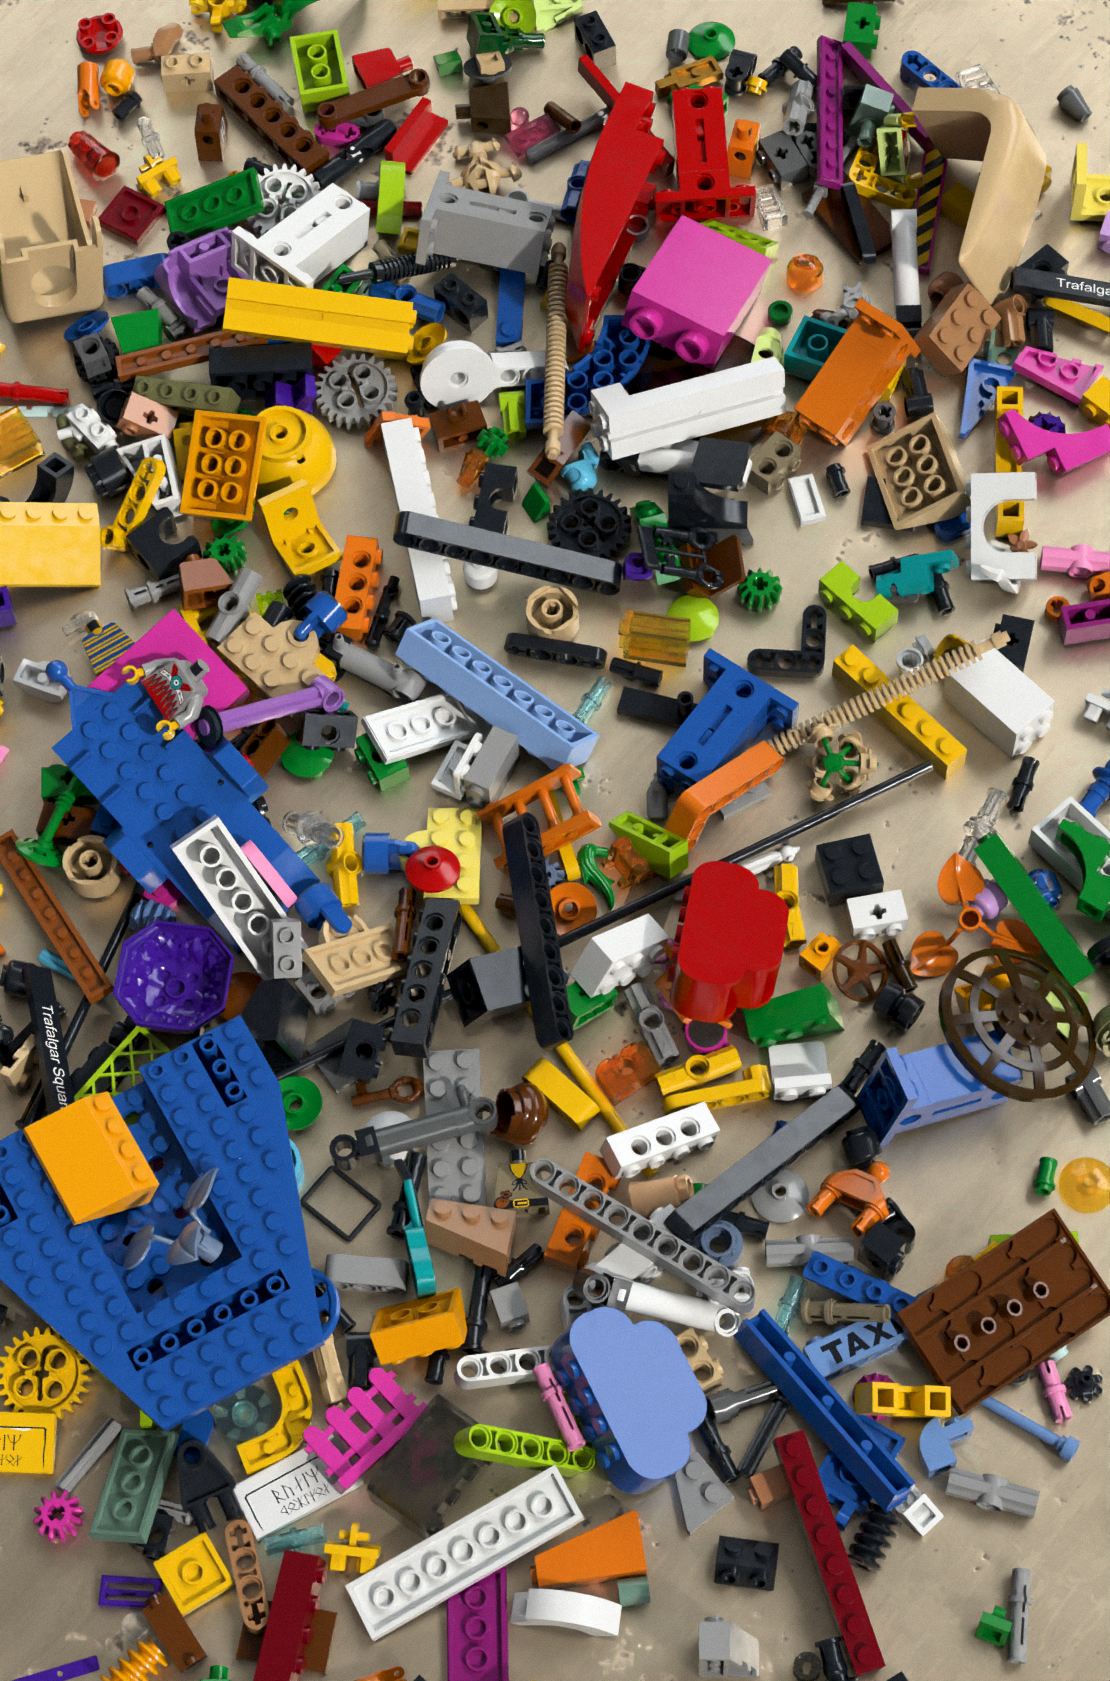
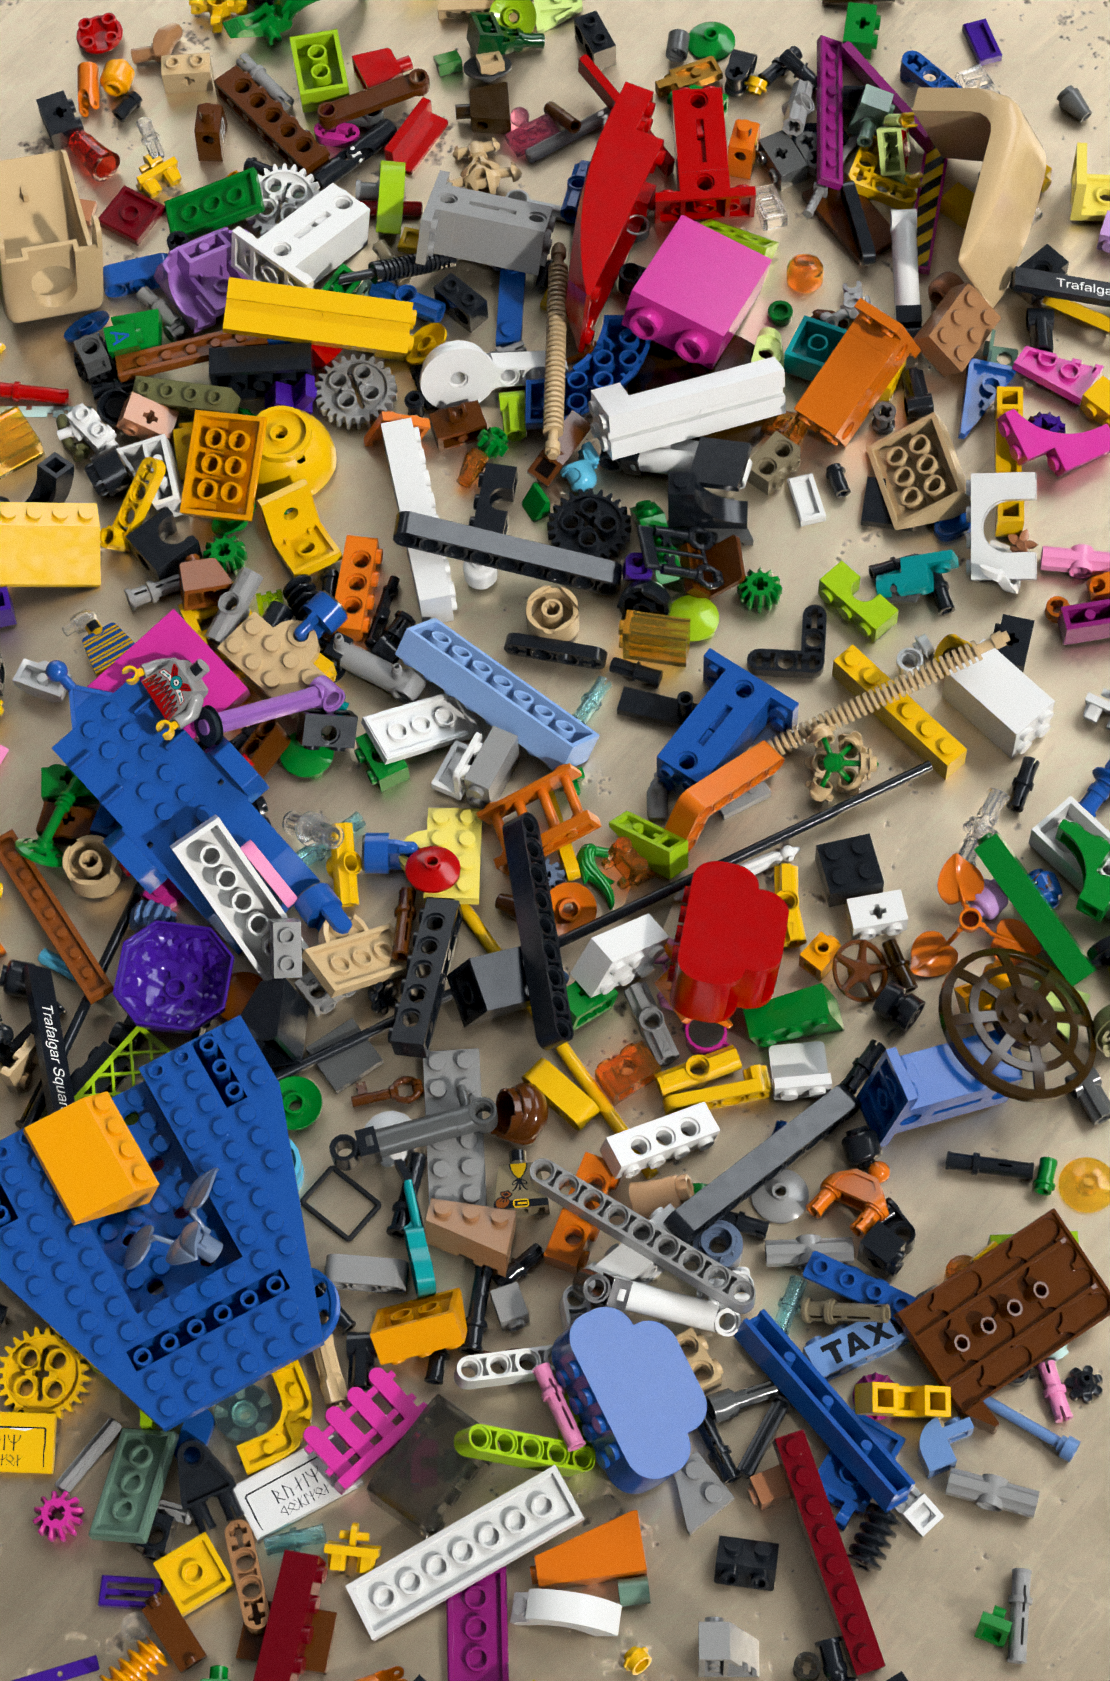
black brick [336,1018,388,1085] -> none
medium nougat piece [993,294,1027,348] -> none
none -> black brick [36,90,84,151]
none -> green brick [103,321,144,359]
none -> black piece [371,633,400,664]
none -> black cylinder [617,579,672,632]
none -> yellow plate [623,1646,652,1675]
none -> black pin [945,1151,1034,1181]
none -> dark purple tile [962,18,1002,66]
none -> reddish brown slope [962,1401,999,1434]

